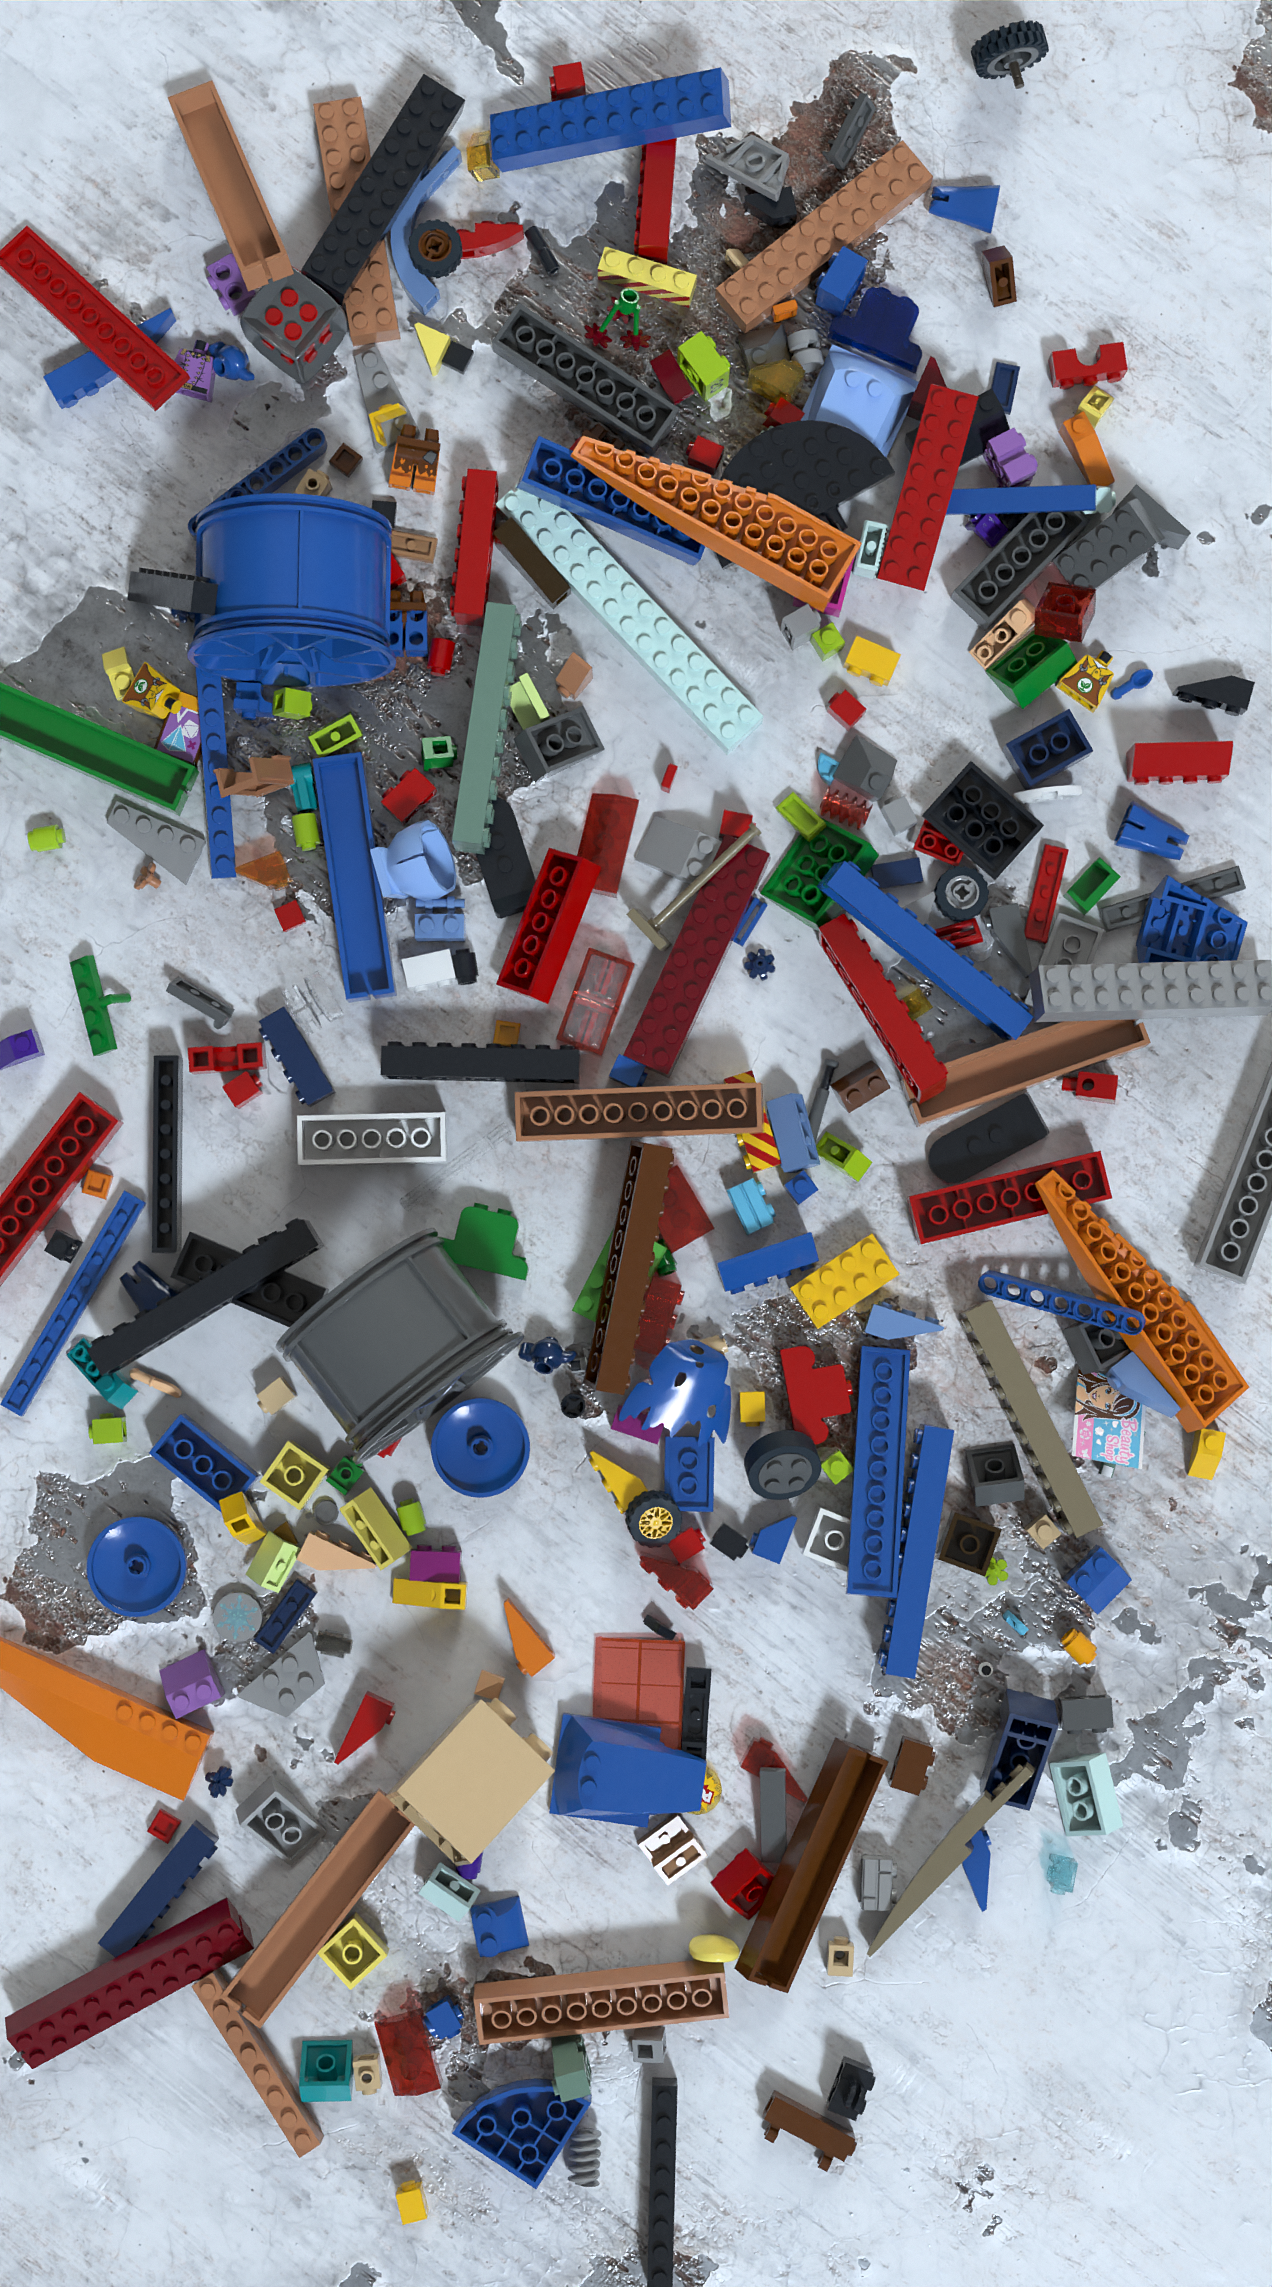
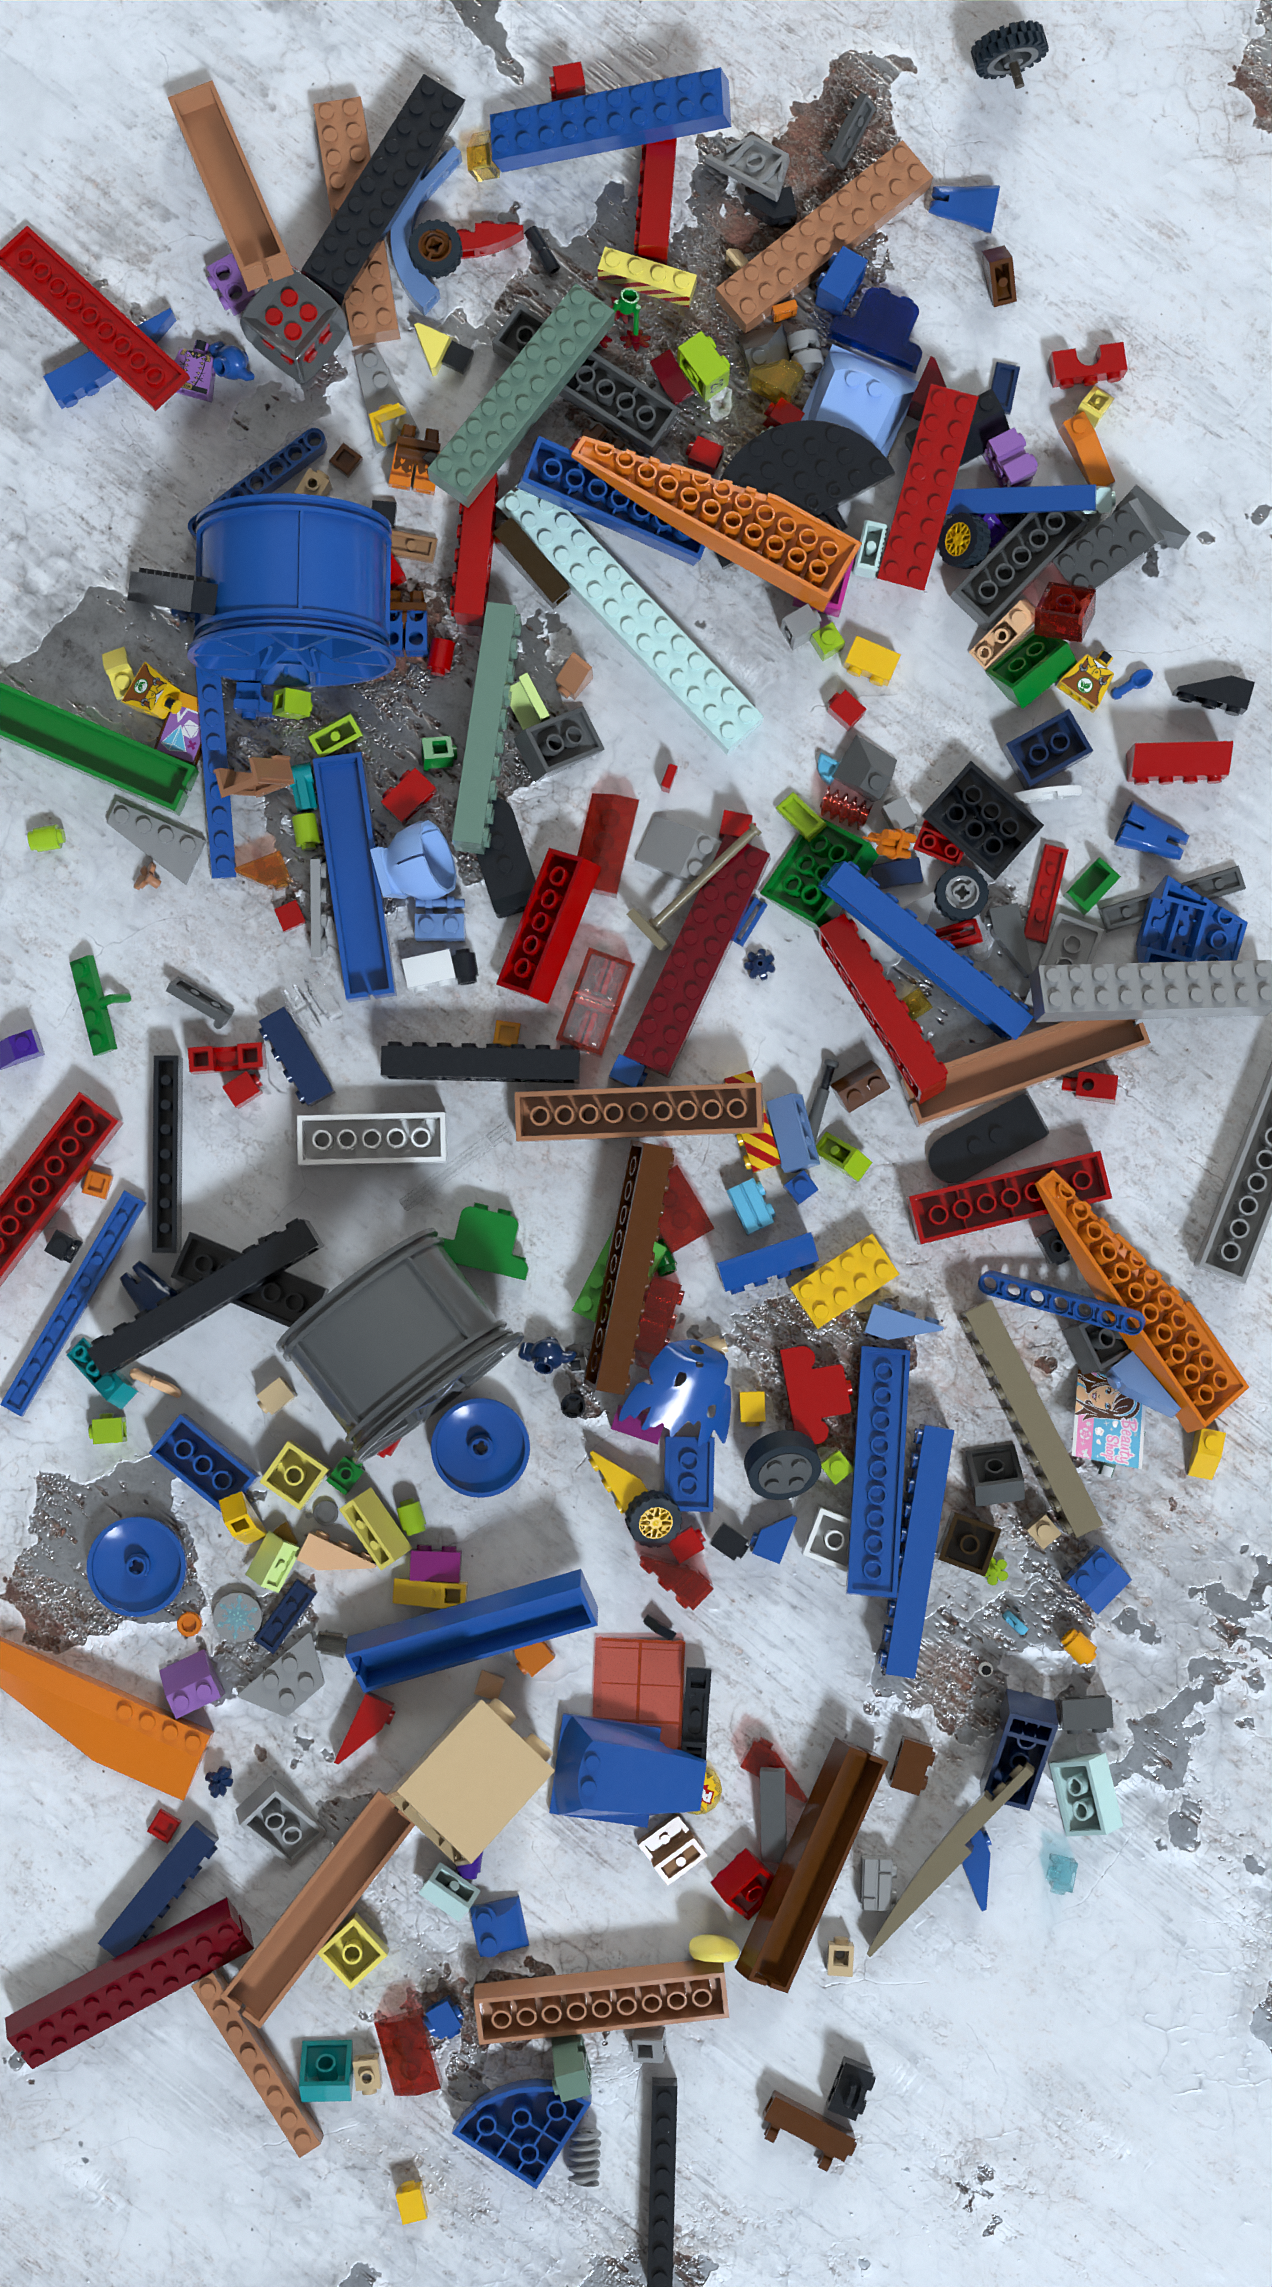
none -> orange tile [177,1611,203,1637]
none -> light grey wing [310,855,328,957]
none -> blue piece [345,1569,598,1693]
none -> sand green brick [428,283,615,508]
none -> orange piece [863,828,917,860]
none -> black wheel [938,512,991,569]
none -> black brick [1035,1227,1070,1266]

